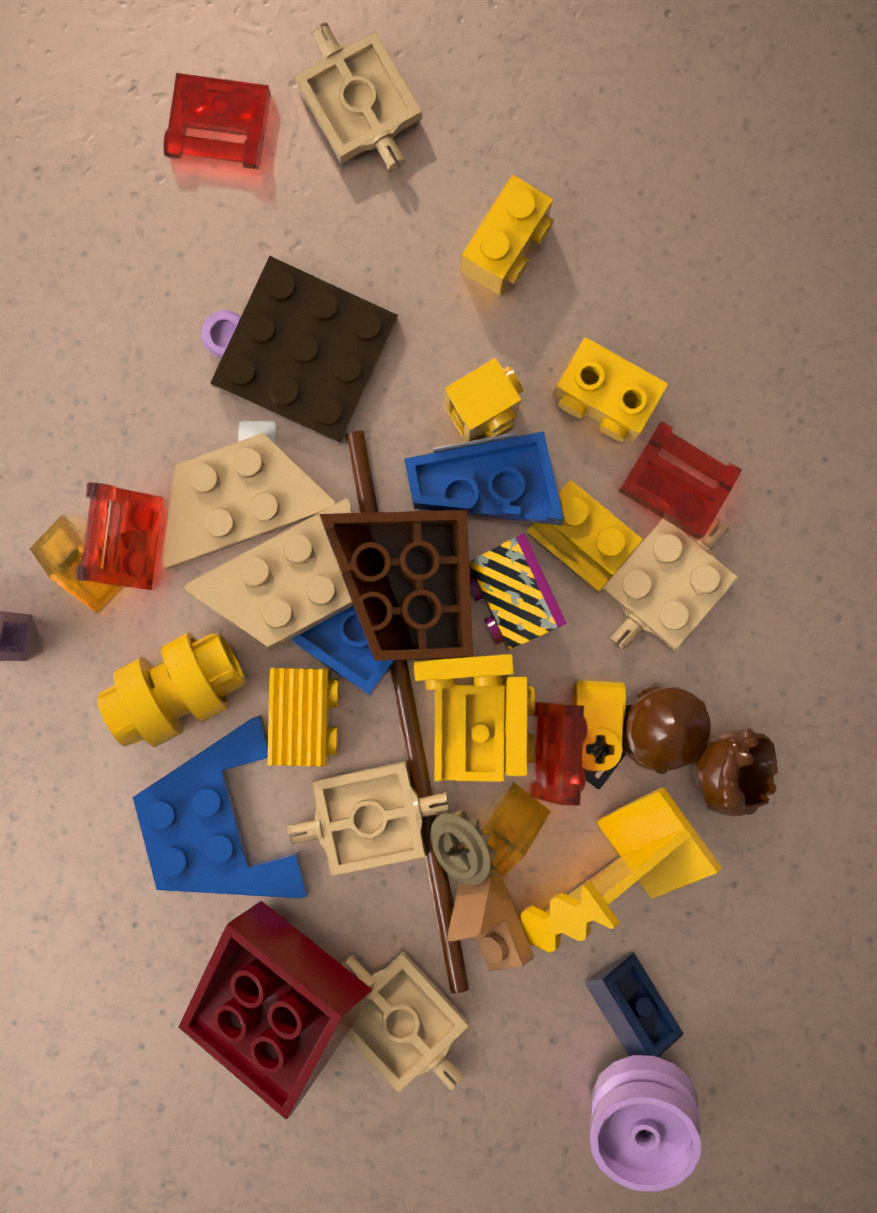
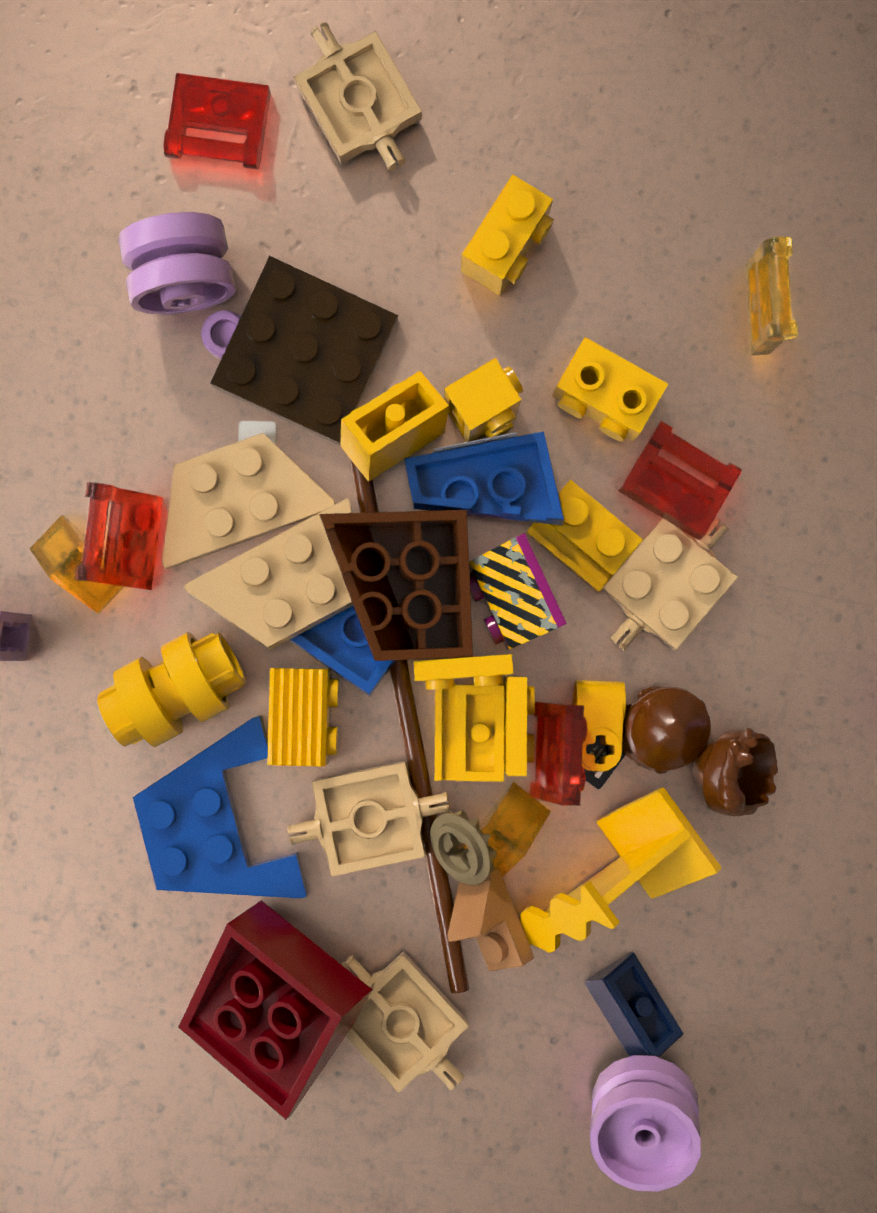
none -> lavender wheel [118,212,236,315]
none -> yellow brick [341,371,449,482]
none -> clear yellow plate [746,236,798,355]

